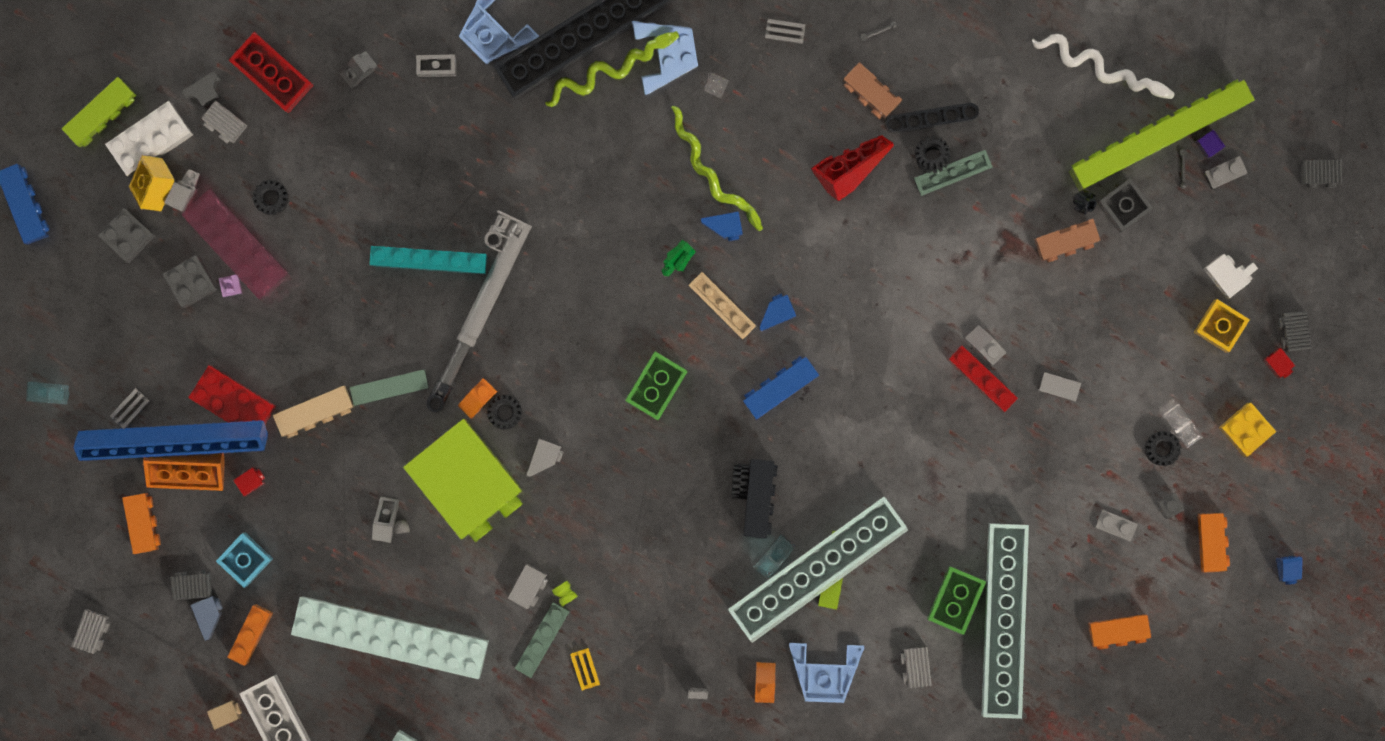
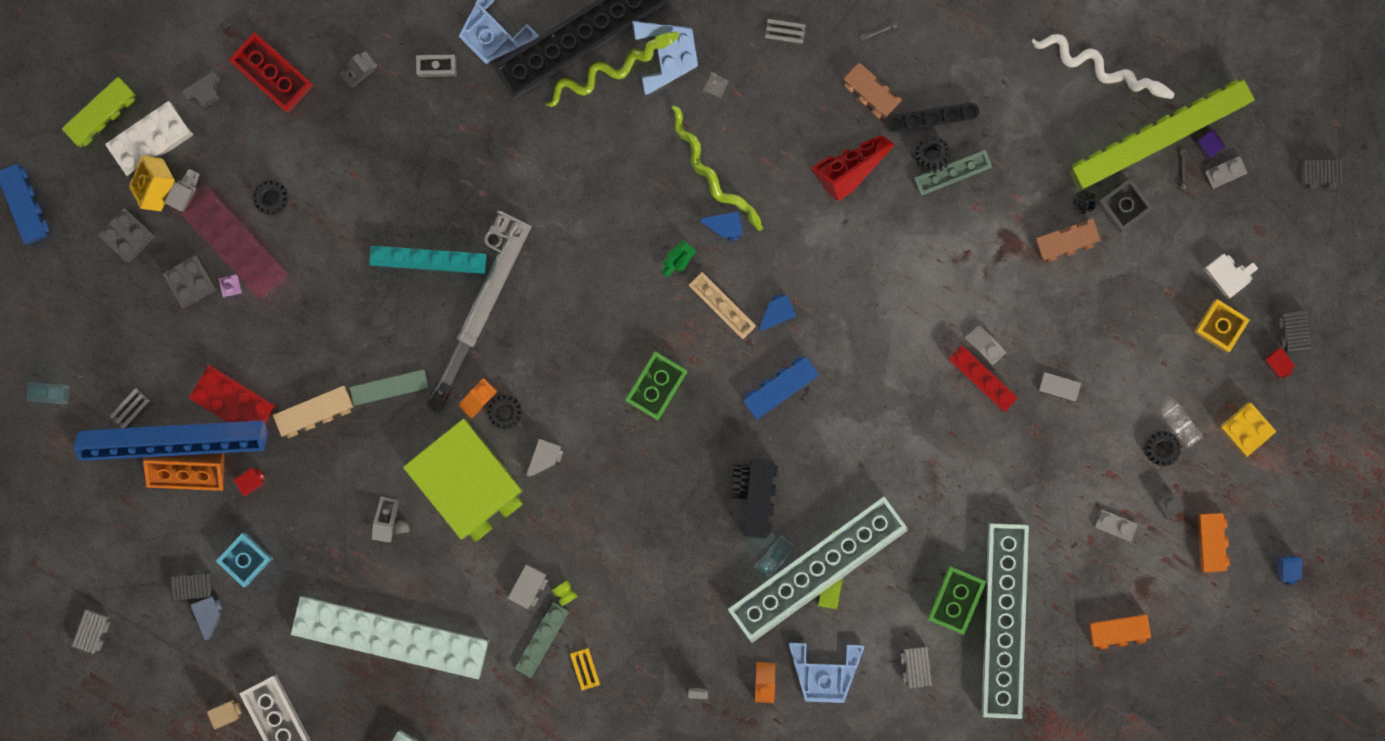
orange brick [122,493,161,554] -> none
light grey brick [201,101,248,144] -> none
orange brick [227,604,273,666] -> none

